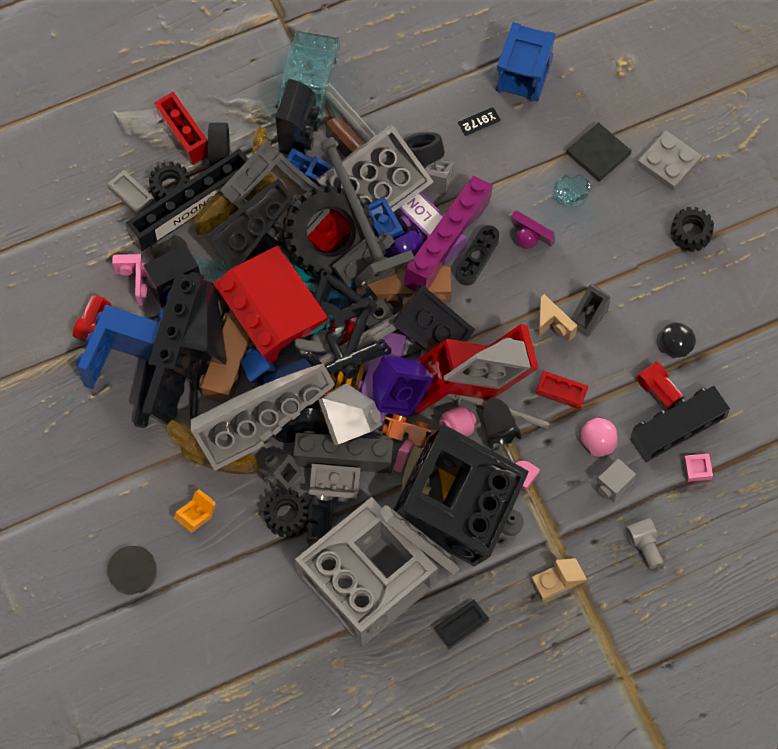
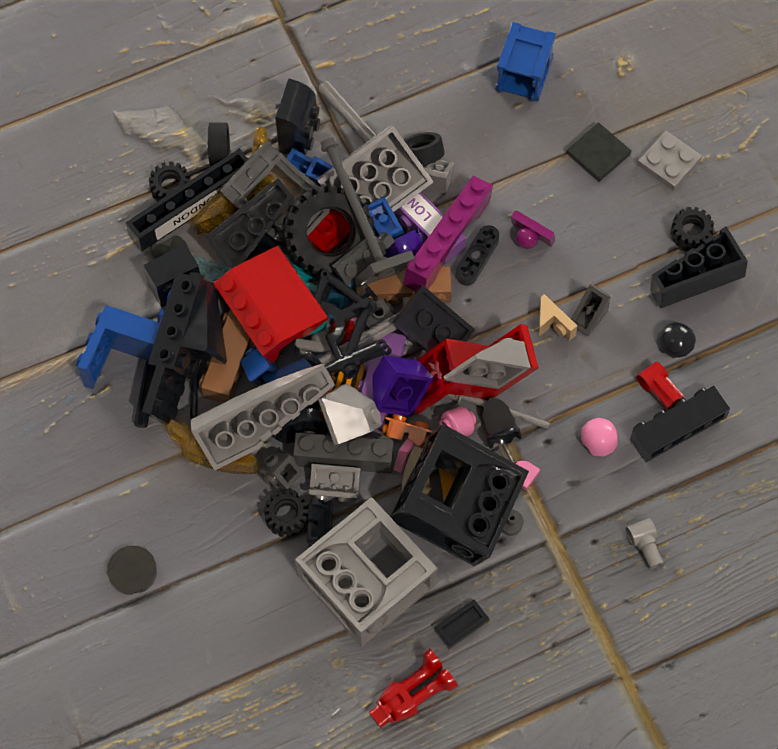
red piece [73,295,111,341] -> none
light grey tile [107,170,155,215] -> none
bright pink bracket [113,254,147,306] -> none
red brick [154,92,208,165] -> none
light orange bracket [174,489,216,533] -> none
clear light blue plate [277,30,340,116] -> none
reddish brown brick [325,117,365,158] -> none
light grey tile [380,505,460,575] -> none
black sticker [458,107,501,136] -> none
tan slope [531,558,587,602] -> none
red plate [535,370,589,410] -> none
clear light blue hair [553,174,591,207] -> none
light grey brick [596,458,636,502] -> none
bright pink tile [684,453,713,482] -> none
none -> red piece [369,648,458,728]
none -> black wedge [650,226,748,309]

